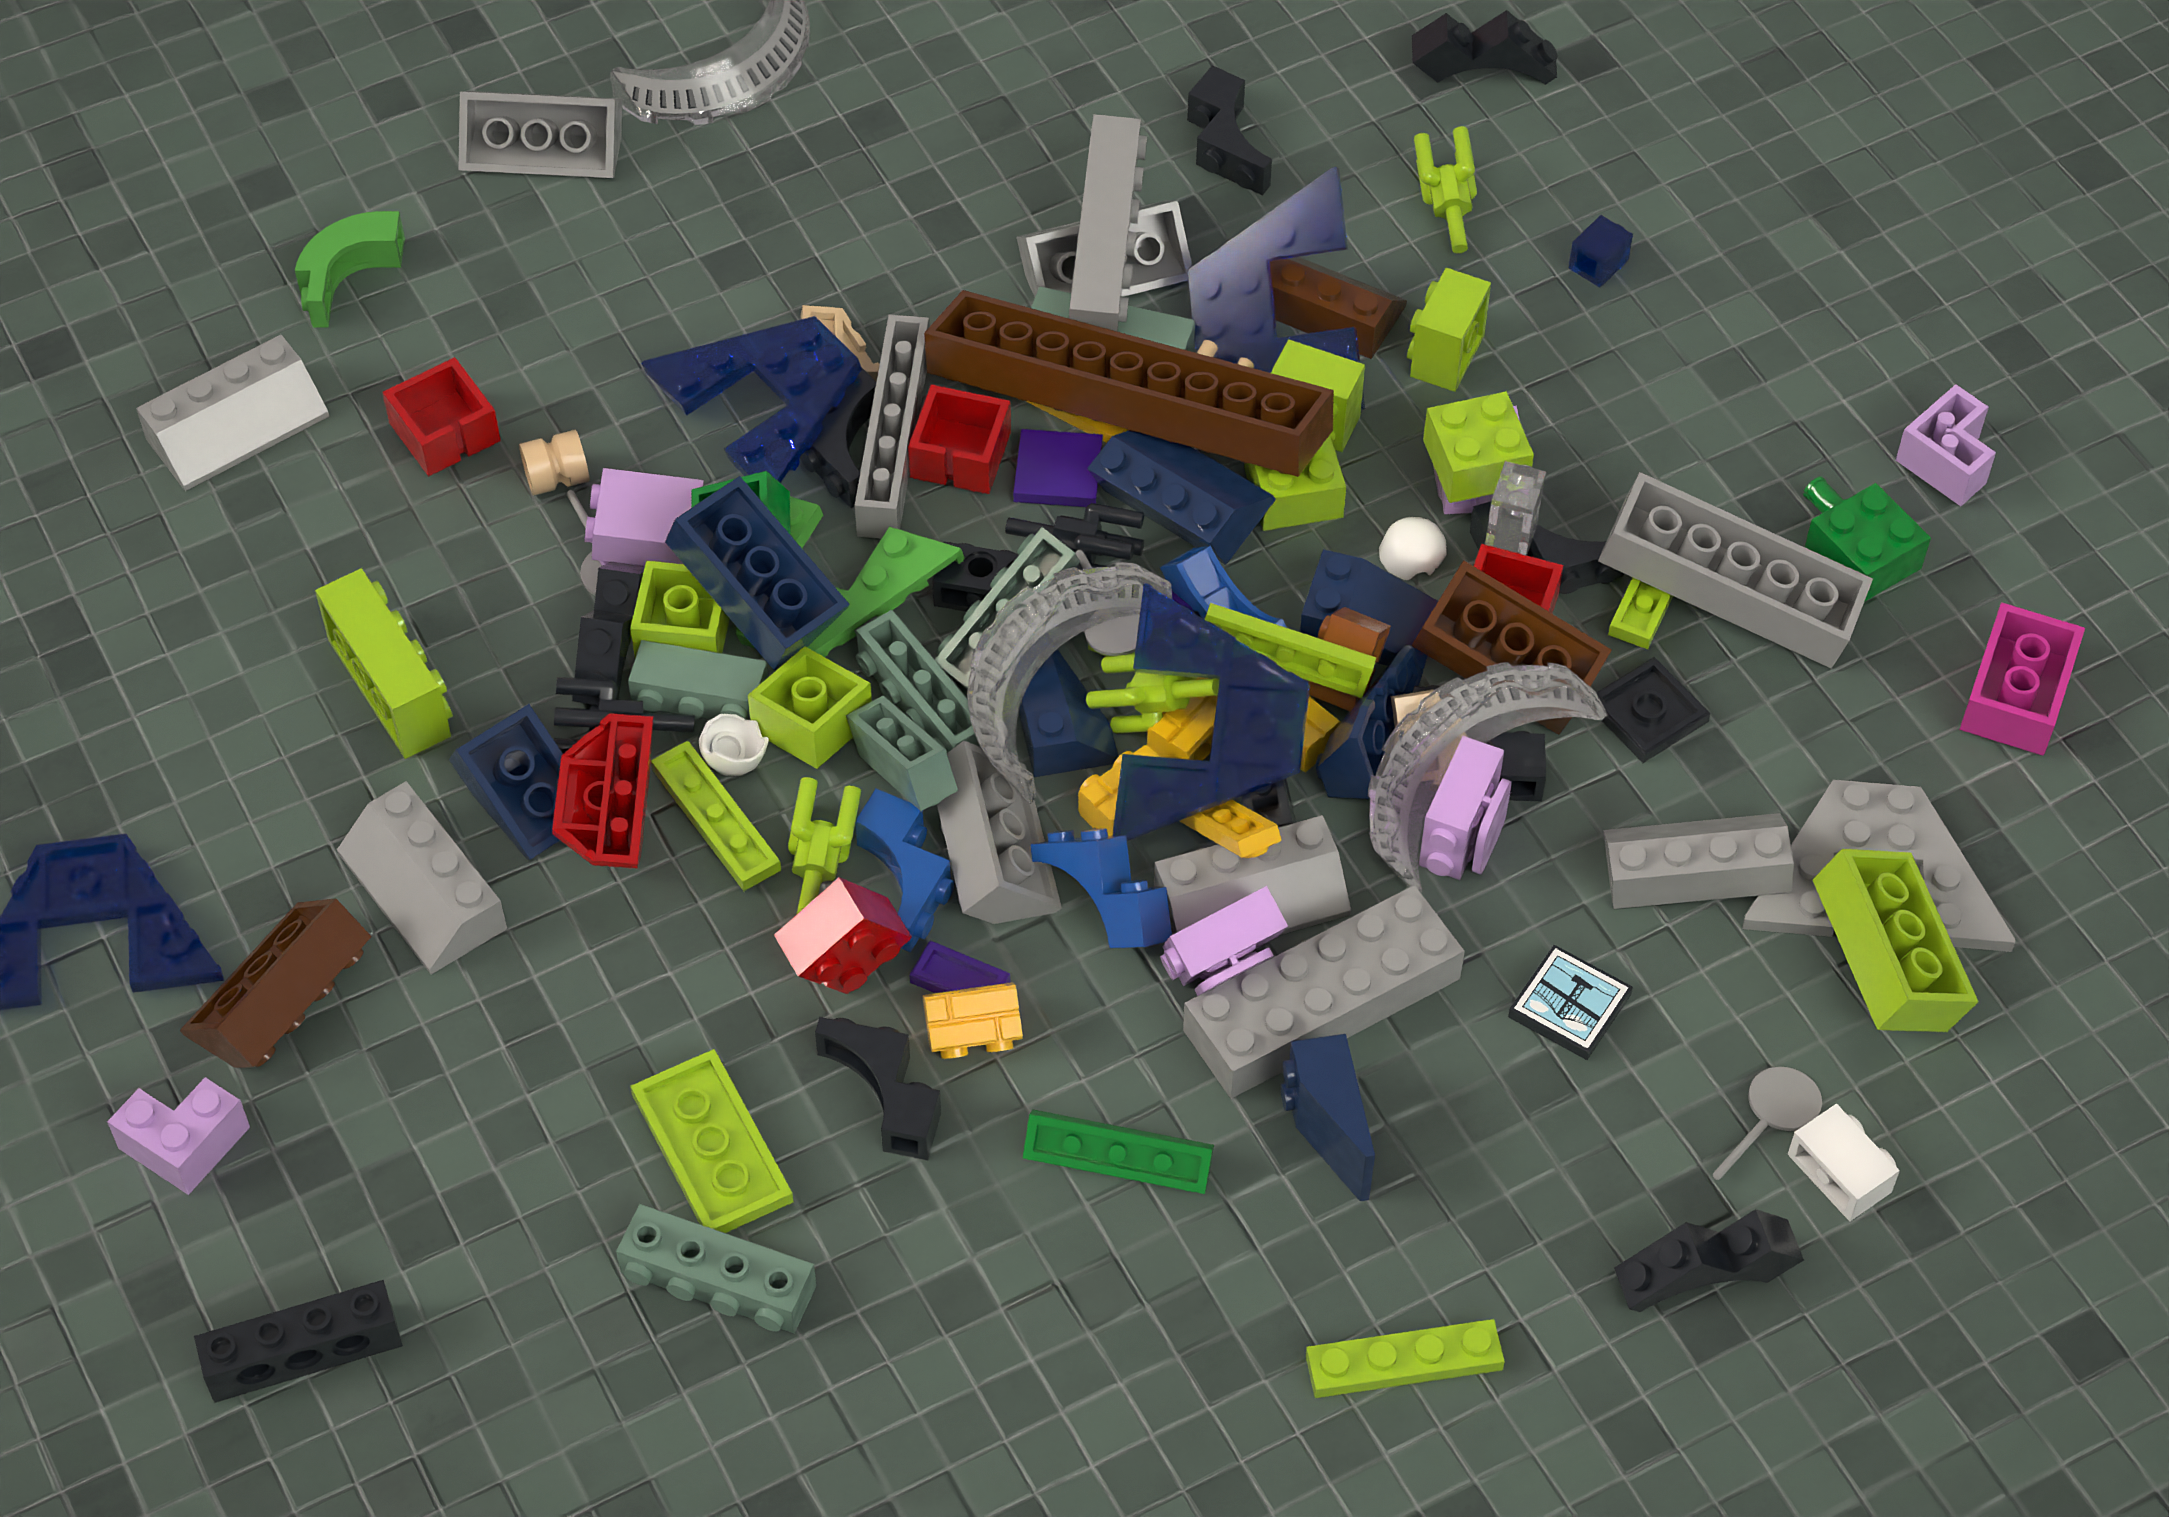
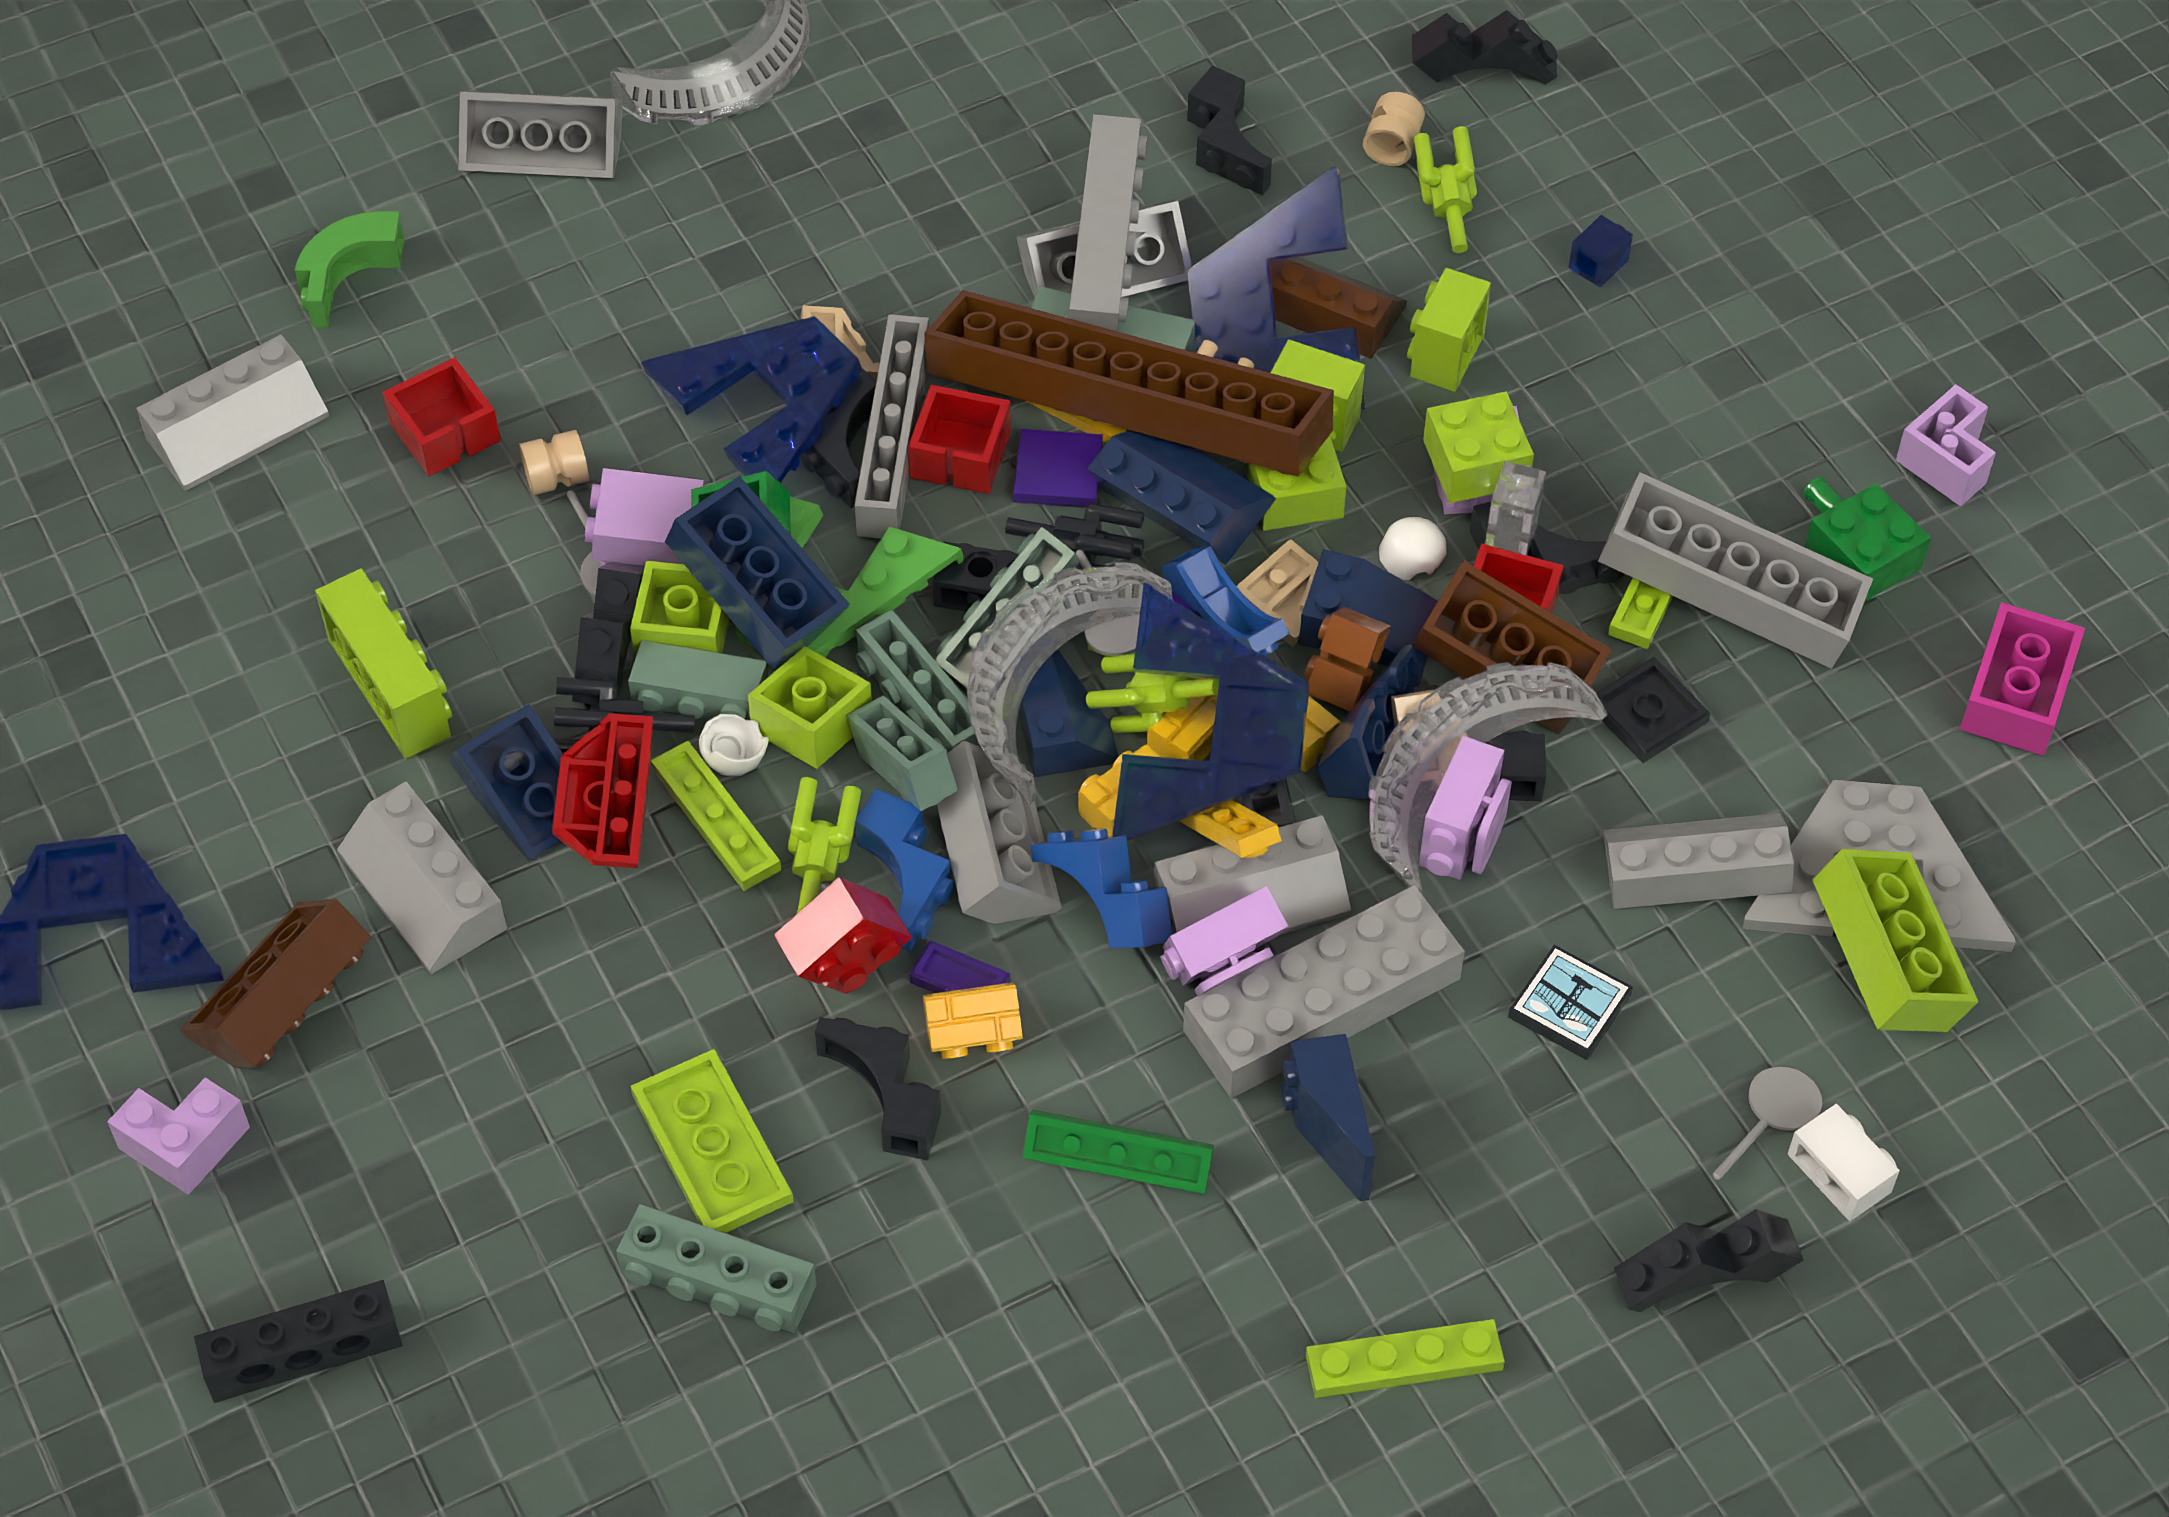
lime plate [1197,603,1376,698] -> none
none -> tan wing [1236,539,1319,647]
none -> tan wheel [1363,92,1425,166]

